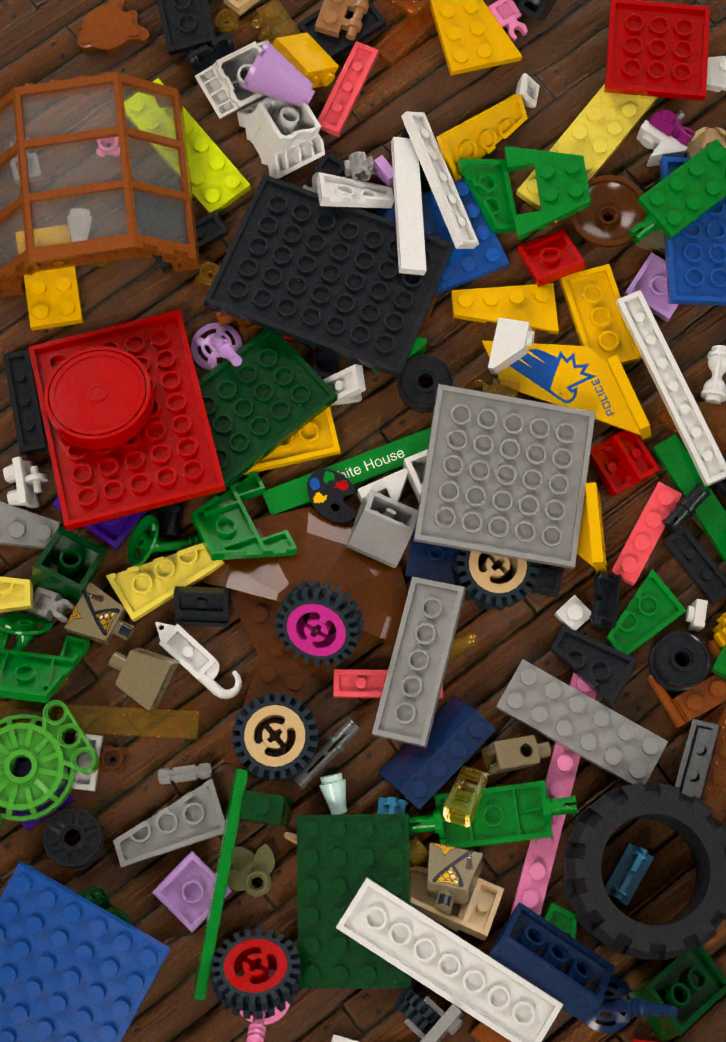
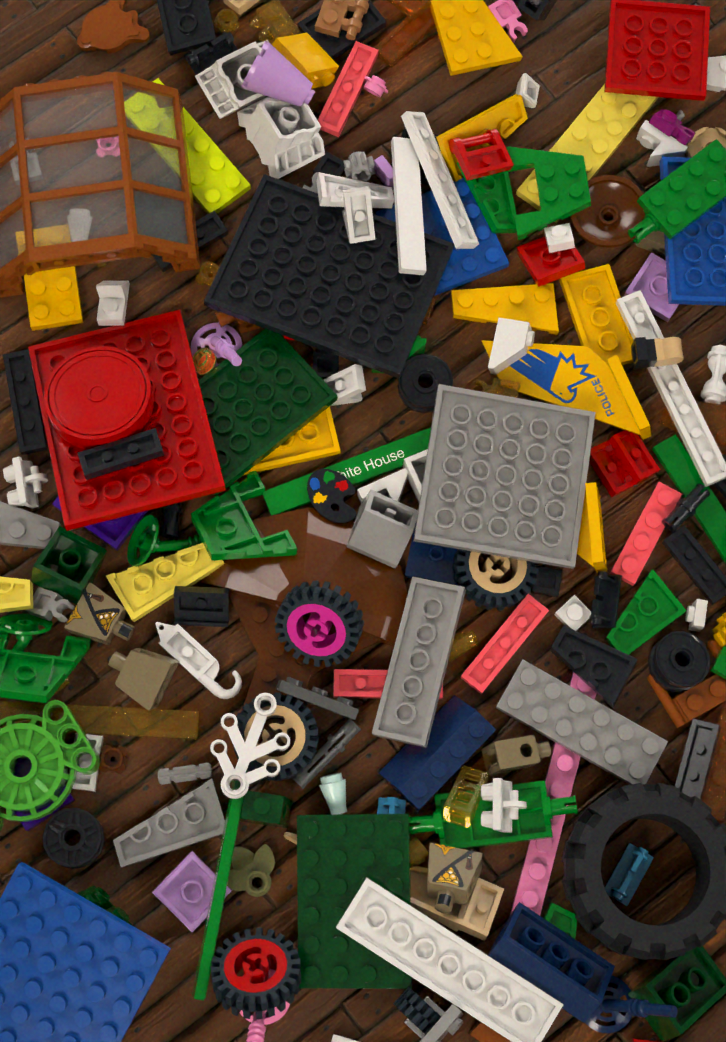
none -> black plate [78,428,164,480]
none -> white slope [96,281,130,326]
none -> clear yellow tile [192,348,217,375]
none -> white plant [210,693,290,799]
none -> dark grey plate [275,677,359,720]
none -> white slope [342,186,375,244]
none -> bright pink plate [363,75,388,98]
none -> red plate [449,129,514,181]
none -> coral plate [460,594,549,694]
none -> white hips [481,778,527,833]
none -> white plate [544,223,575,253]
none -> leg [631,337,684,369]

